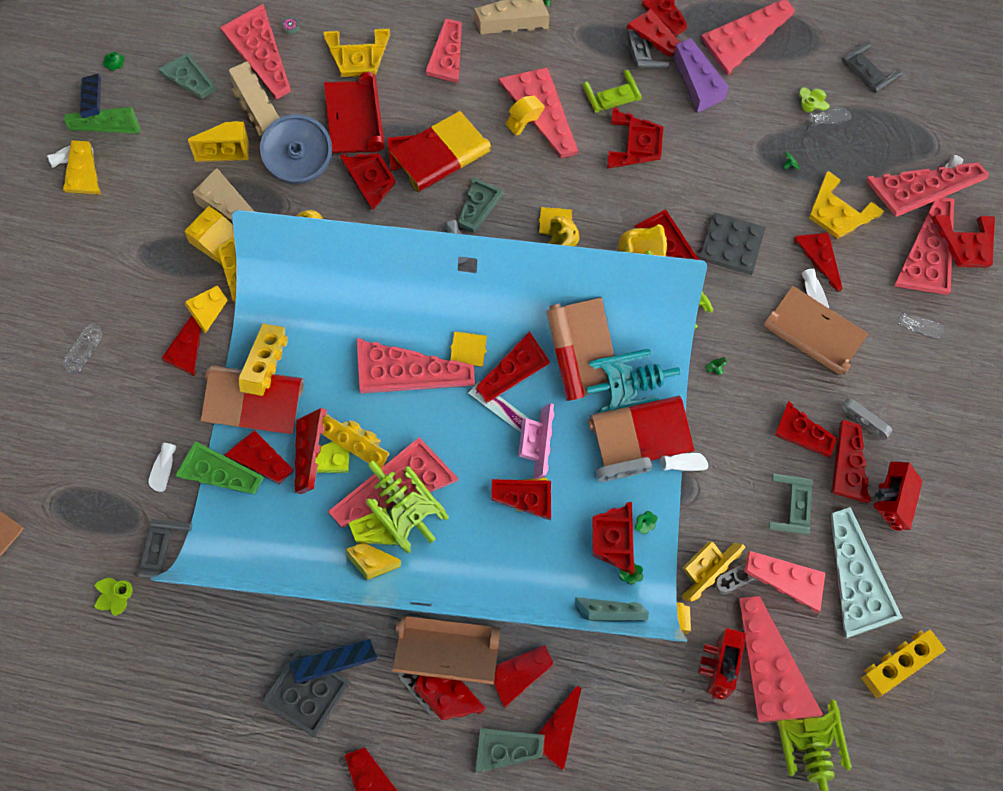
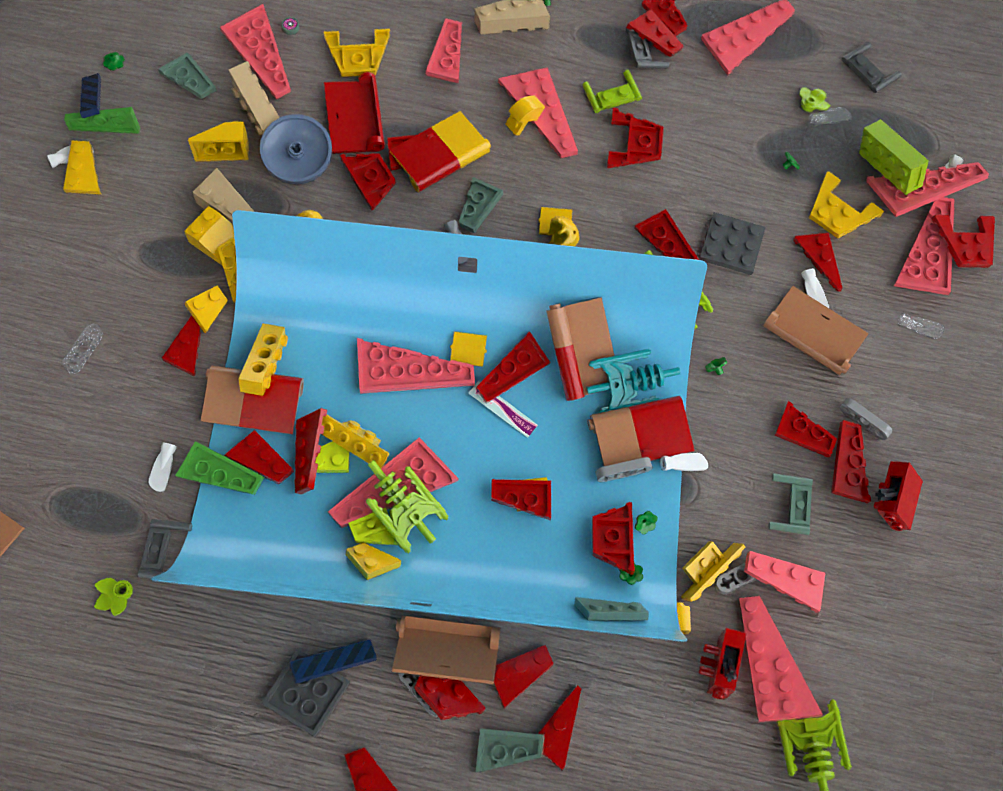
bright pink bracket [518,403,554,480] -> none
yellow piece [617,224,667,256] -> none
medium lavender wedge [674,38,729,113] -> none
light aqua wing [831,507,902,639] -> none
yellow brick [861,629,946,699] -> none
none -> lime piece [859,119,929,195]

